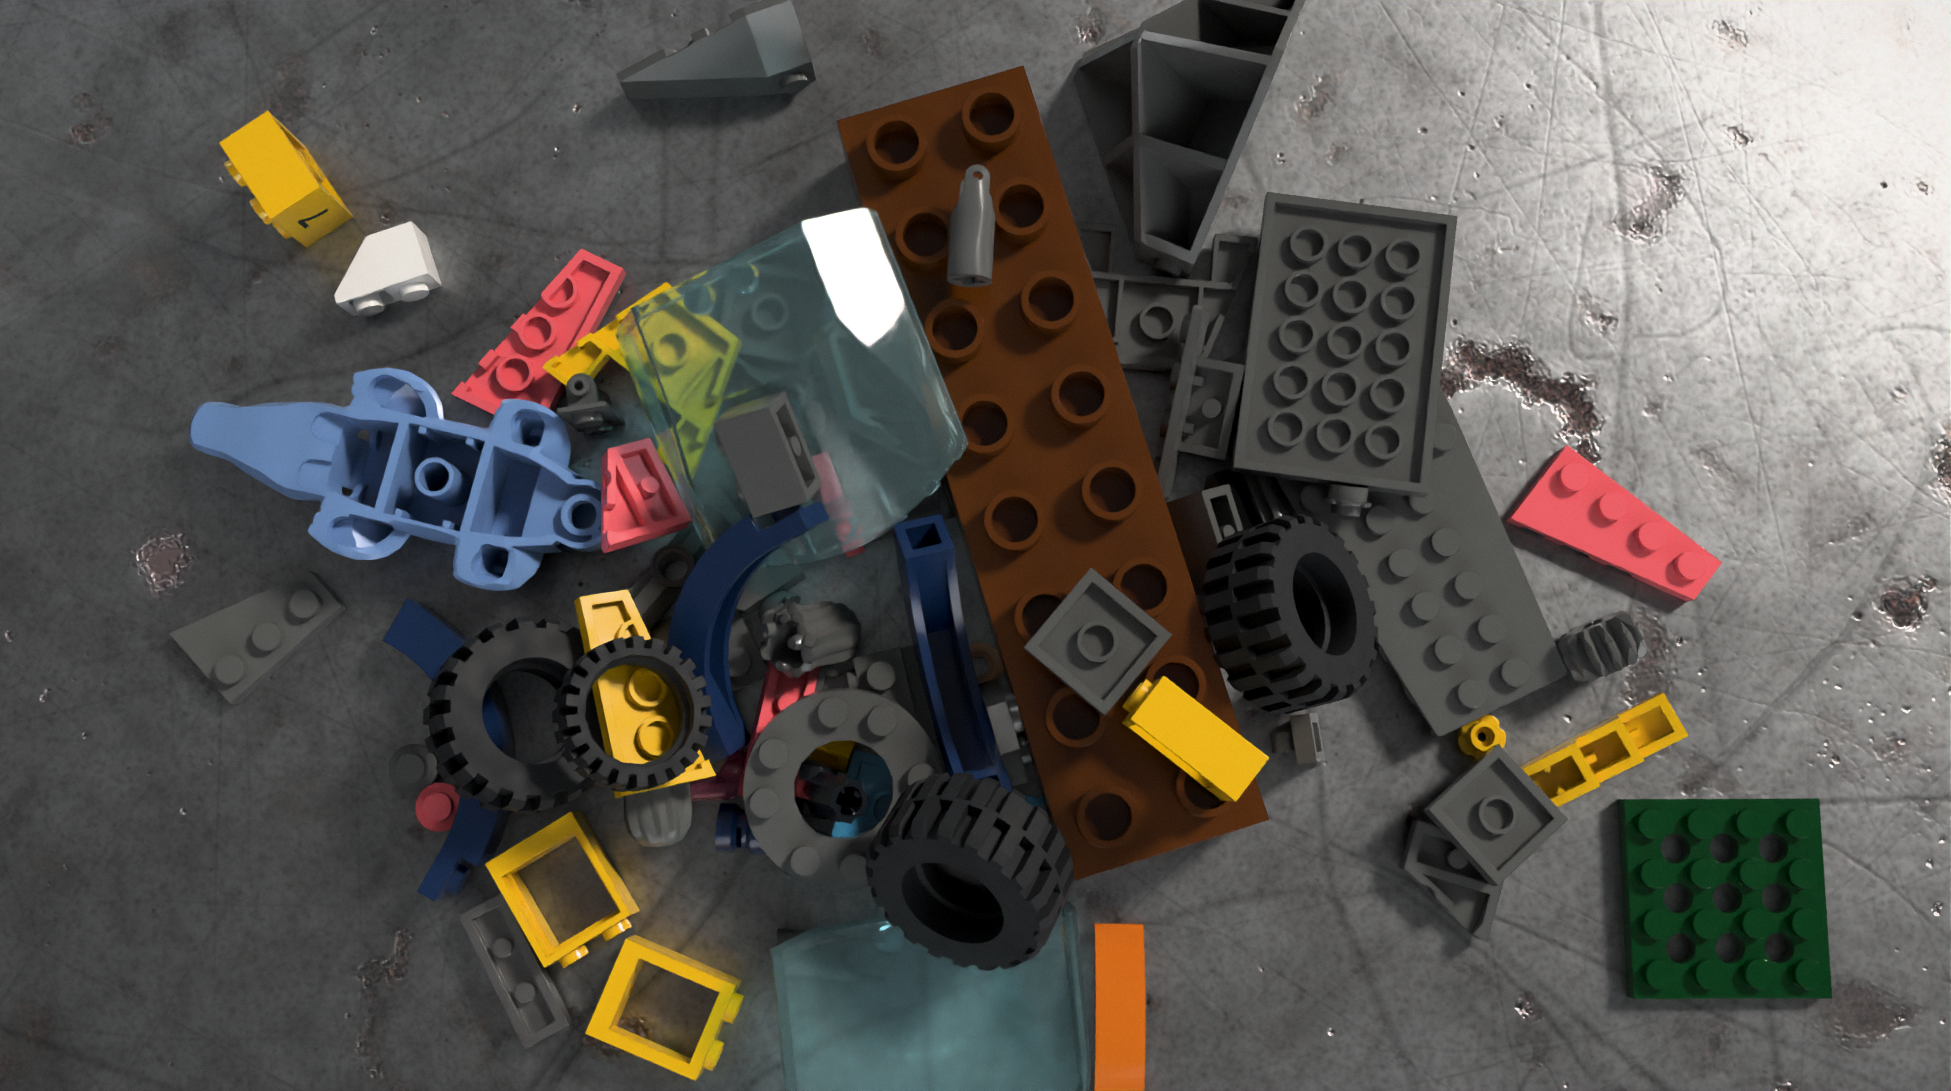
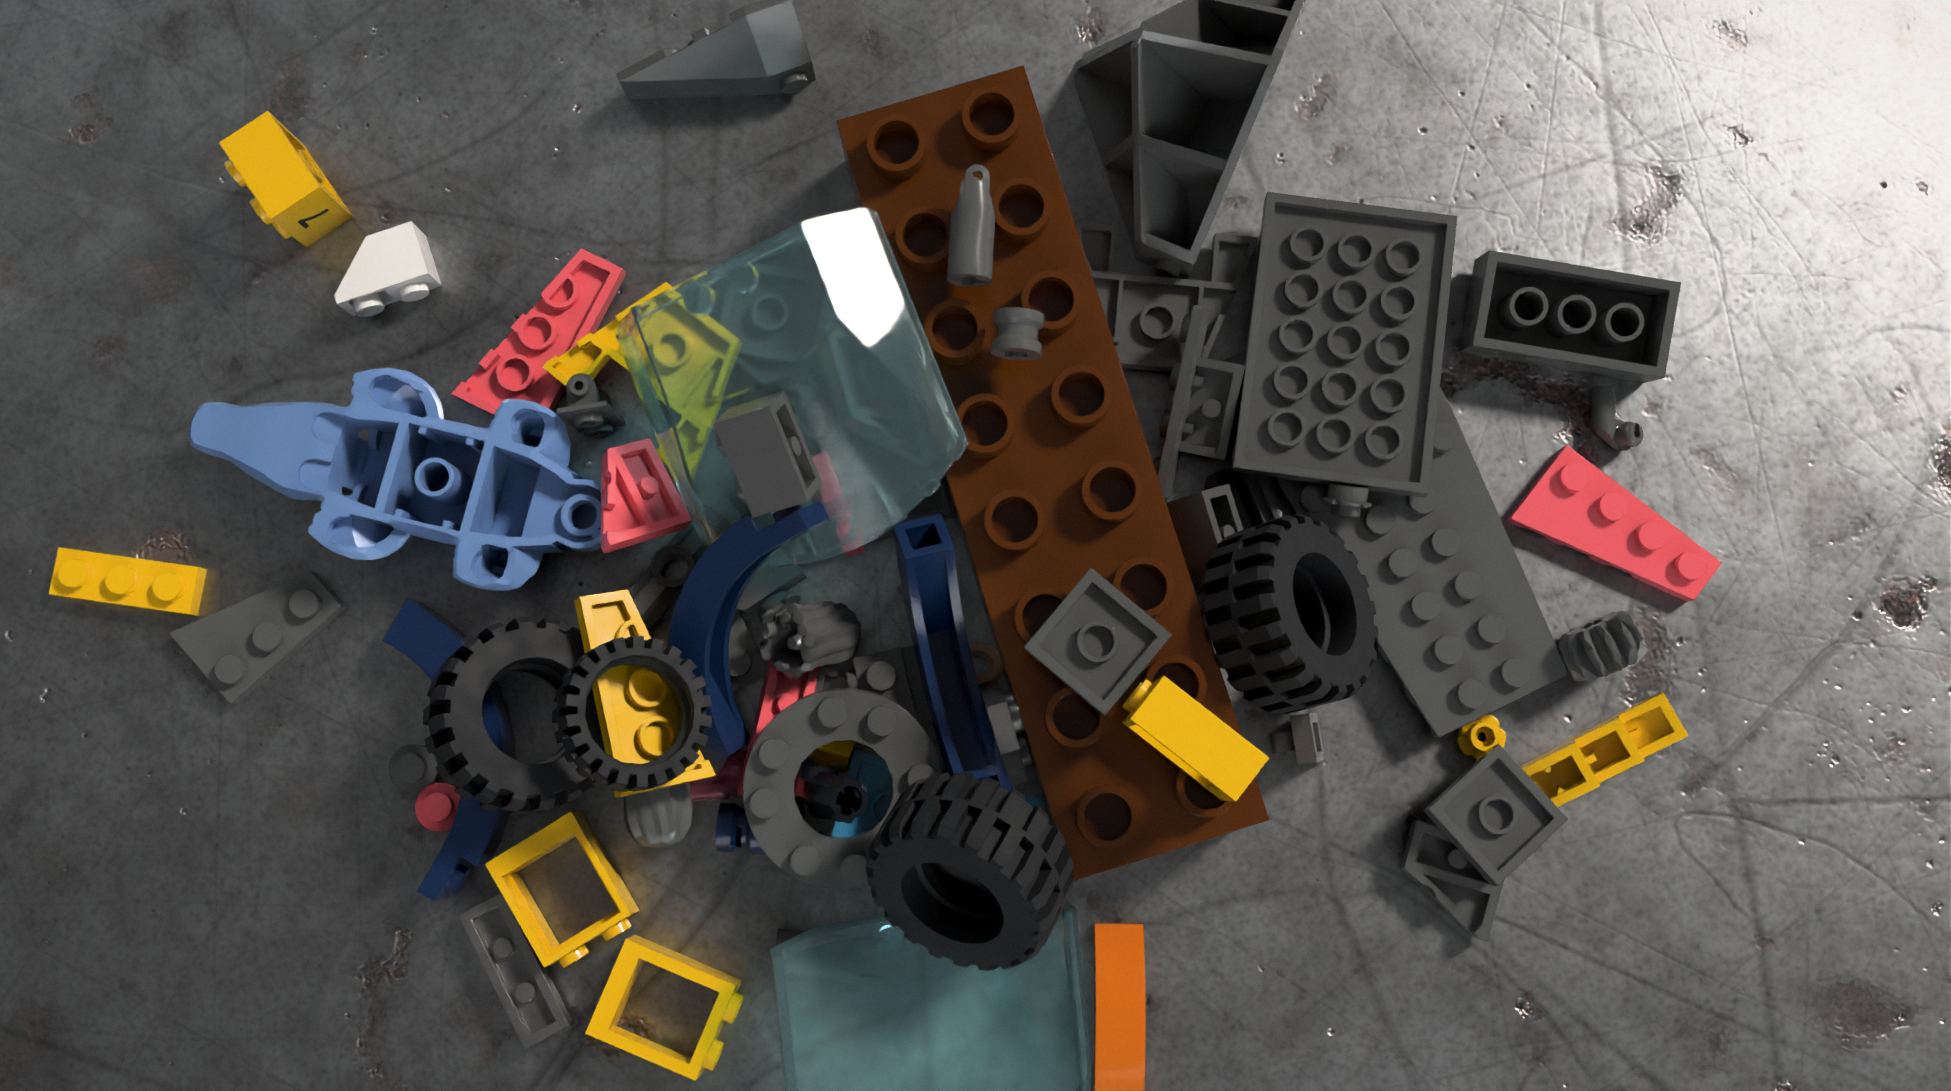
dark green piece [1617,798,1832,999] -> none
none -> yellow plate [49,547,207,616]
none -> dark grey wheel [990,307,1045,360]
none -> dark grey brick [1459,250,1681,383]
none -> dark grey arm [1591,385,1644,451]

